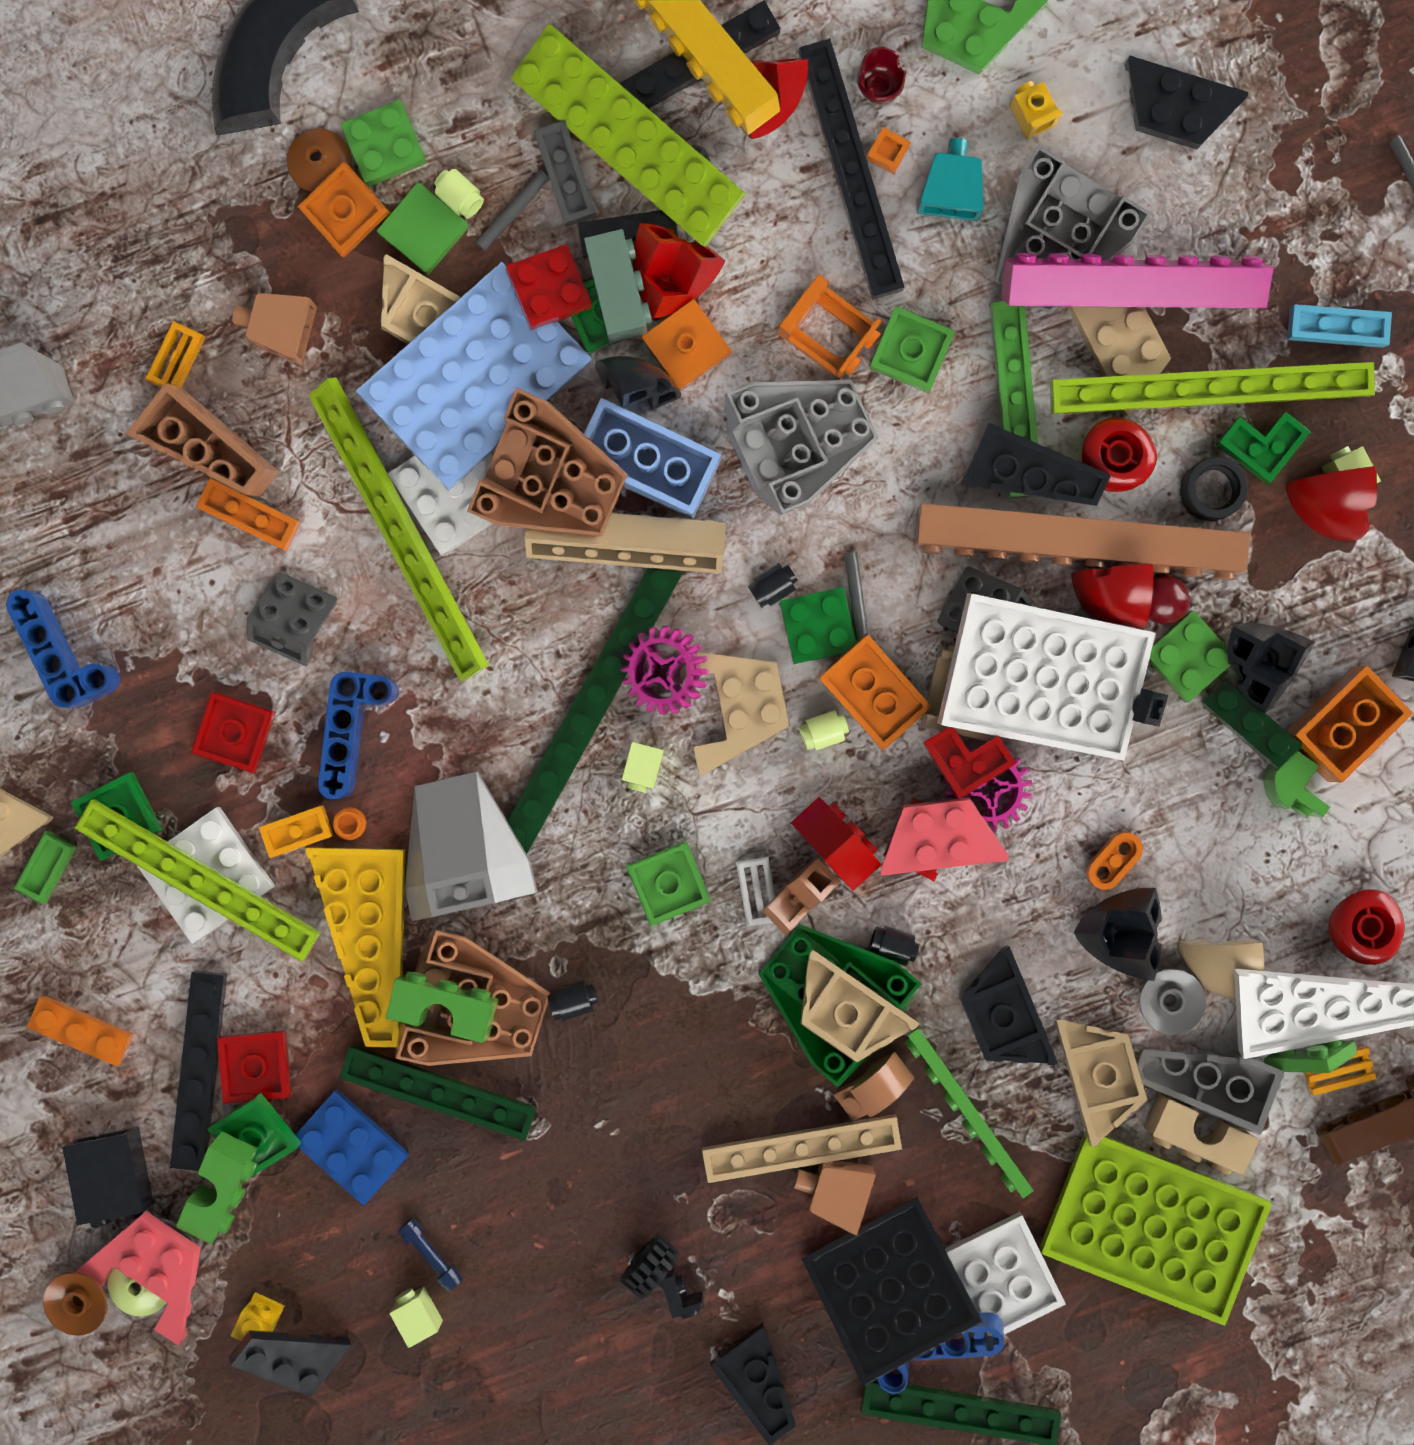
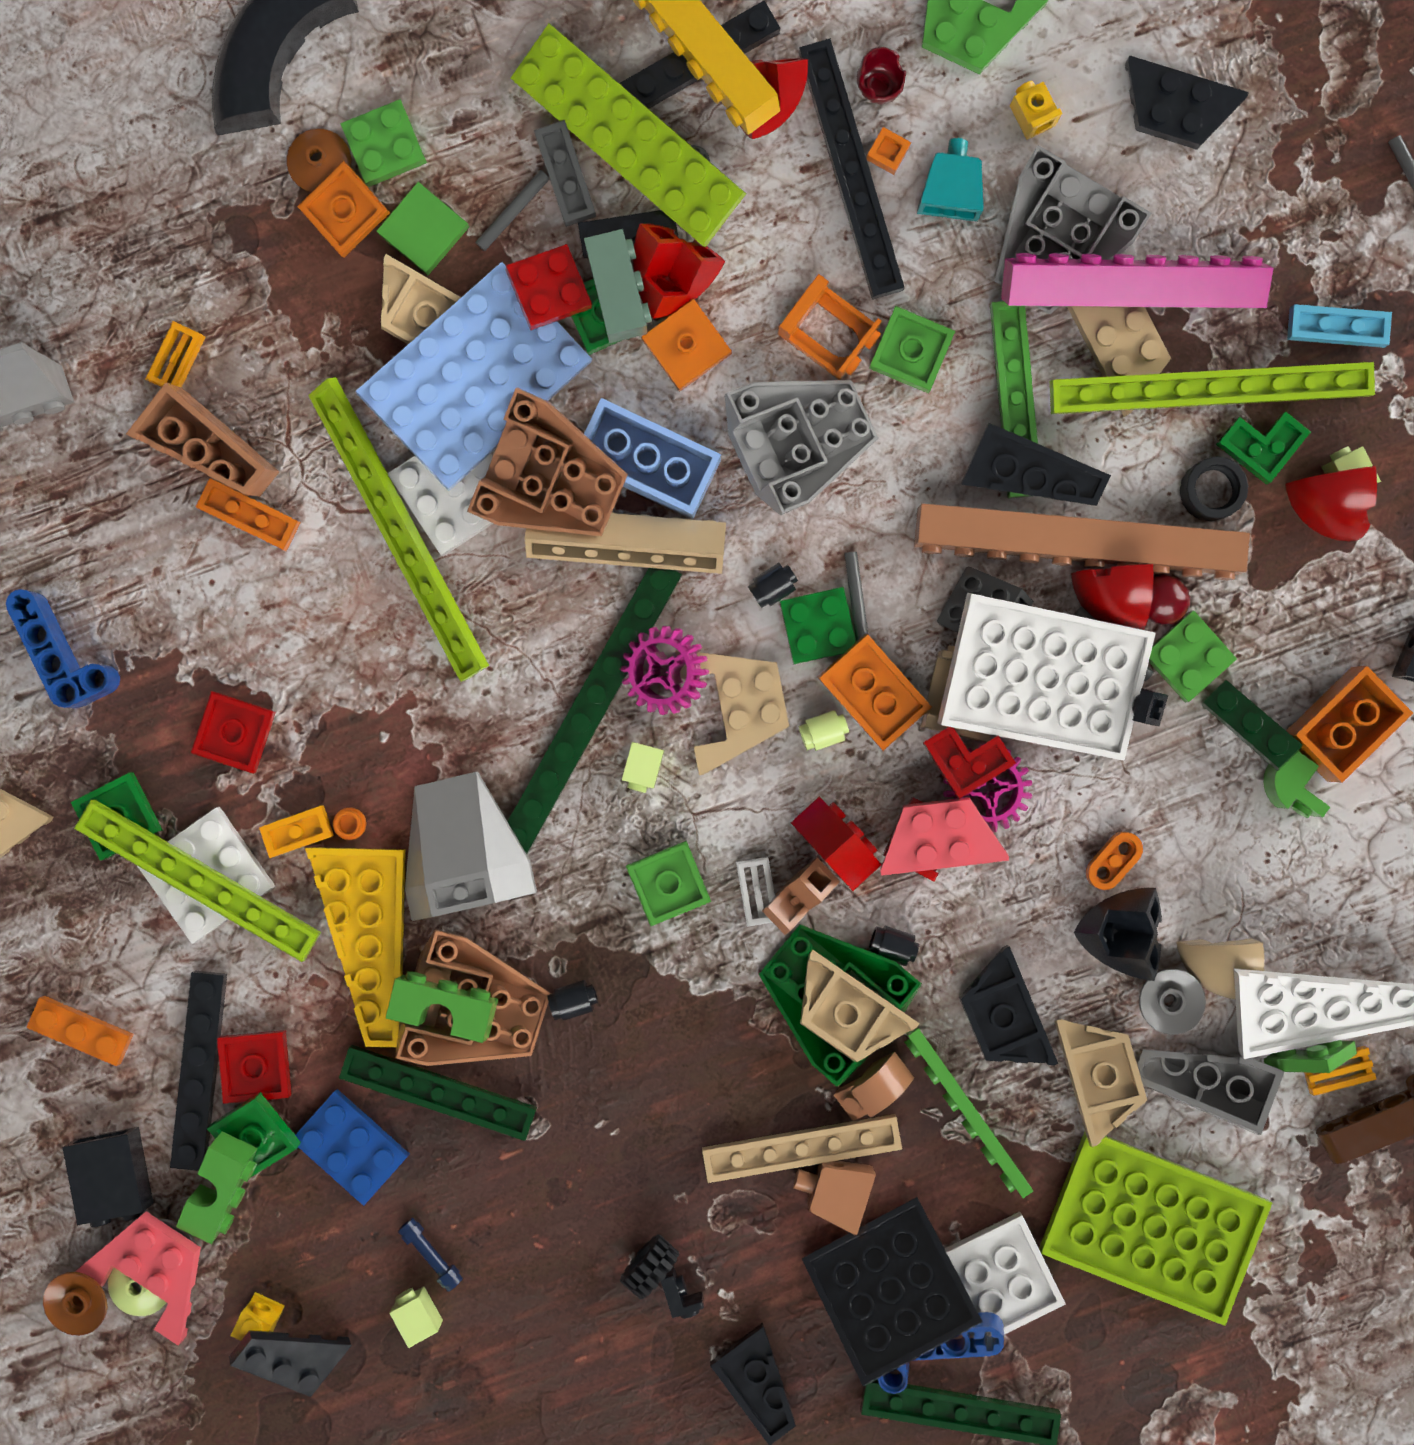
bright green tile [13,831,77,904] -> none
nougat torso [233,293,317,366] -> none
dark grey bracket [247,572,337,667] -> none
blue beam [318,672,398,800] -> none
yellowish green brick [434,169,484,219] -> none
black brick [595,356,681,410] -> none
red hat [1082,417,1157,492] -> none
tan arch [1144,1093,1260,1176] -> none
black brick [1228,623,1315,713] -> none
red hat [1329,889,1405,965] -> none

